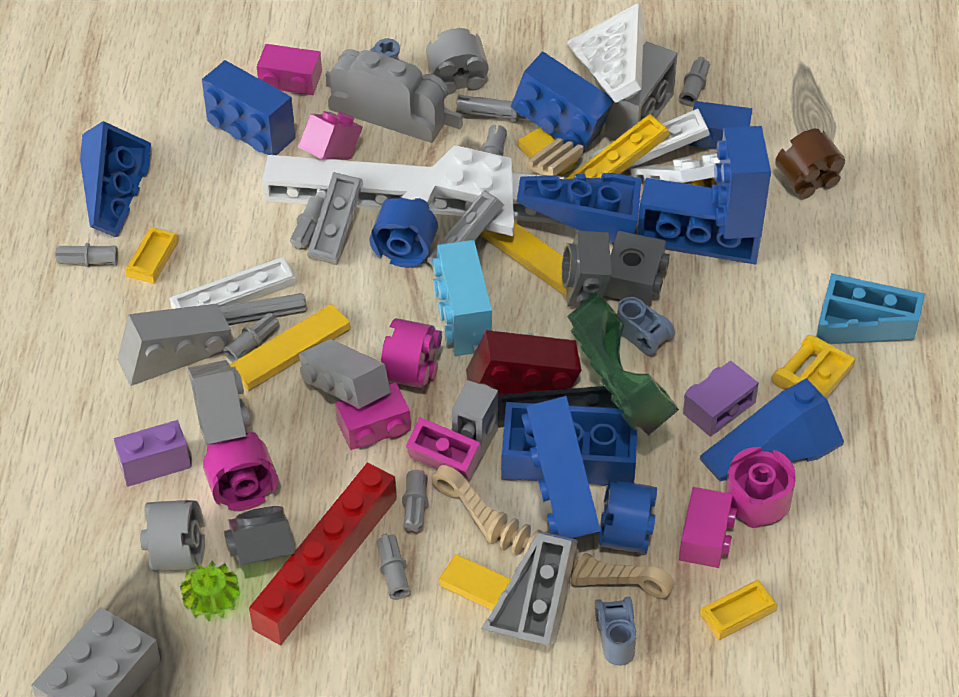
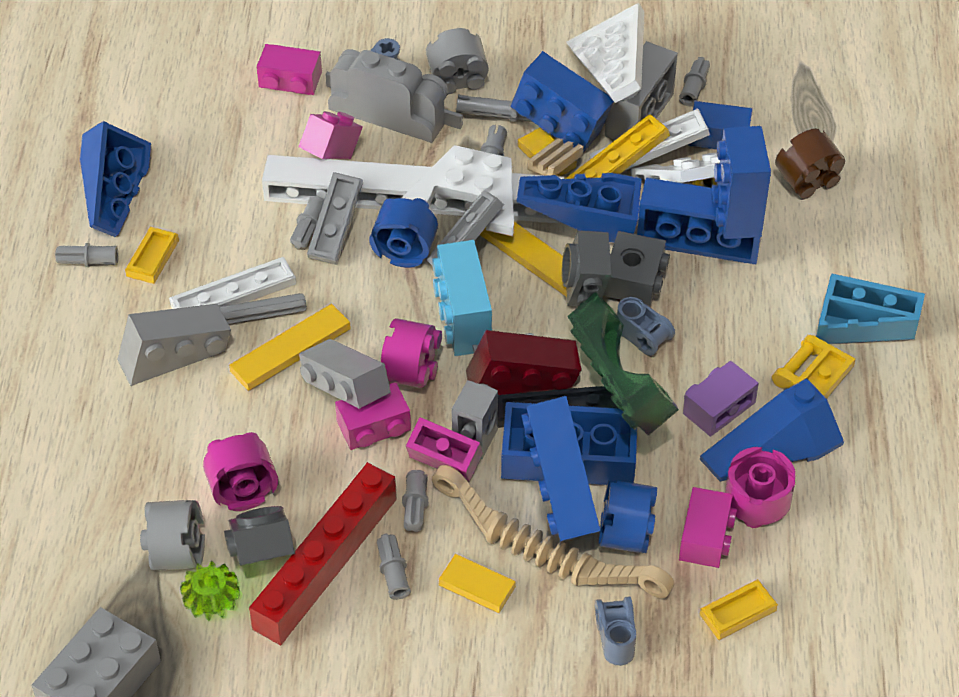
medium lavender brick [114,420,191,487] -> none
light grey brick [188,360,251,444] -> none
blue brick [202,60,296,155] -> none
light grey axle [223,313,279,363] -> none
light grey wedge [481,532,578,645] -> none

